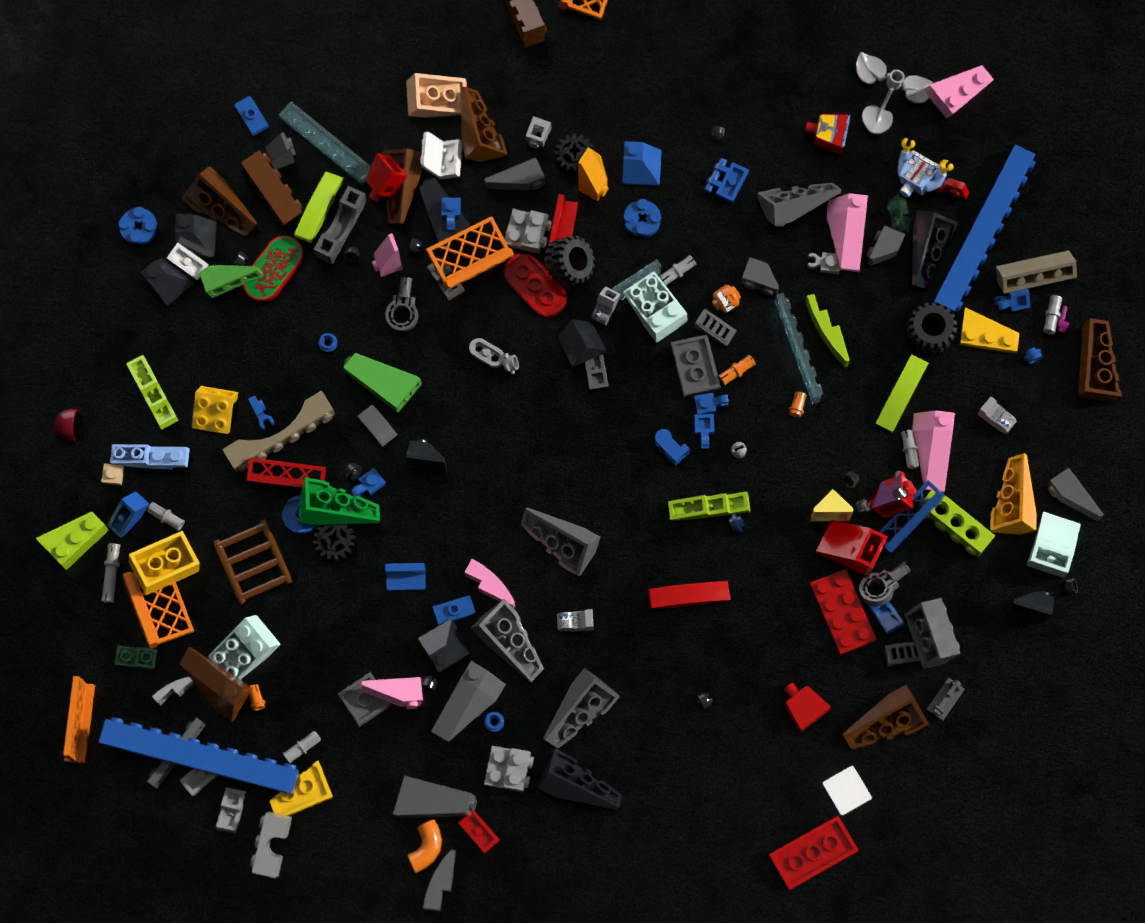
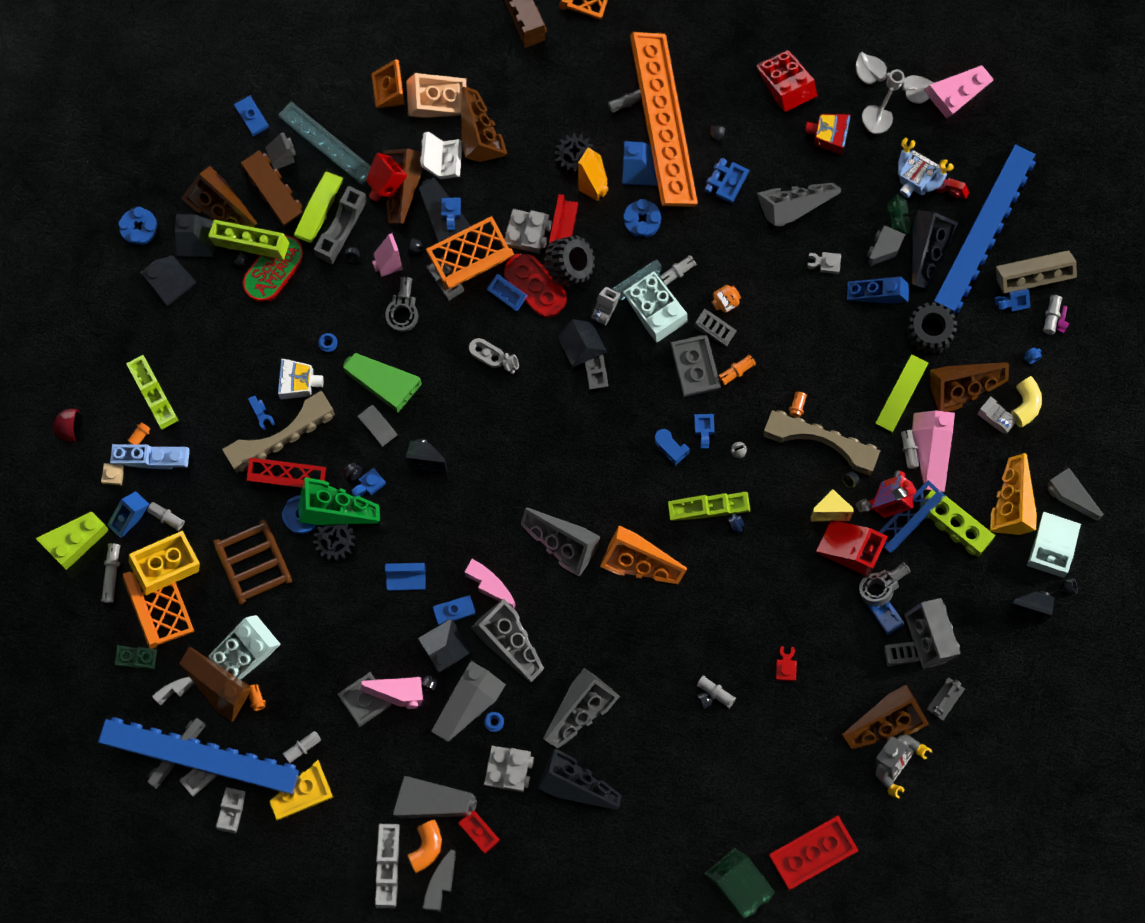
orange fence [63,676,95,763] -> none
white plate [167,243,209,280] -> none
yellow bracket [192,386,238,434] -> none
bright green slope [199,265,263,298] -> none
light grey arch [250,812,292,878] -> none
dark grey slope [484,158,545,191] -> none
light grey brick [526,117,551,149] -> none
light grey leg [557,609,594,632] -> none
red slope [648,581,730,609] -> none
blue plate [694,393,729,414] -> none
dark grey slope [741,257,779,296] -> none
clear light blue plate [775,293,823,404] -> none
red torso [784,682,831,733] -> none
lime slope [806,294,850,367] -> none
red plate [810,569,877,655] -> none
white sticker [823,766,872,815] -> none
bright pink wedge [826,193,868,272] -> none
yellow wing [960,307,1019,353] -> none
reddish brown wedge [1078,318,1122,403] -> none
none -> orange pin [127,422,150,445]
none -> lime brick [208,220,289,260]
none -> torso [278,359,323,399]
none -> orange slope [372,59,404,108]
none -> light grey slope [375,824,399,908]
none -> blue plate [487,274,528,311]
none -> orange wedge [600,526,687,584]
none -> dark grey pin [608,89,642,113]
none -> orange plate [630,32,698,207]
none -> light grey pin [697,676,736,708]
none -> clear green slope [704,848,775,919]
none -> red slope [756,50,817,112]
none -> dark tan arch [763,410,880,476]
none -> red plate [776,646,797,682]
none -> blue slope [847,277,909,304]
none -> dark grey torso [876,735,932,798]
none -> reddish brown wedge [930,362,1009,412]
none -> light yellow cylinder [1011,376,1042,427]

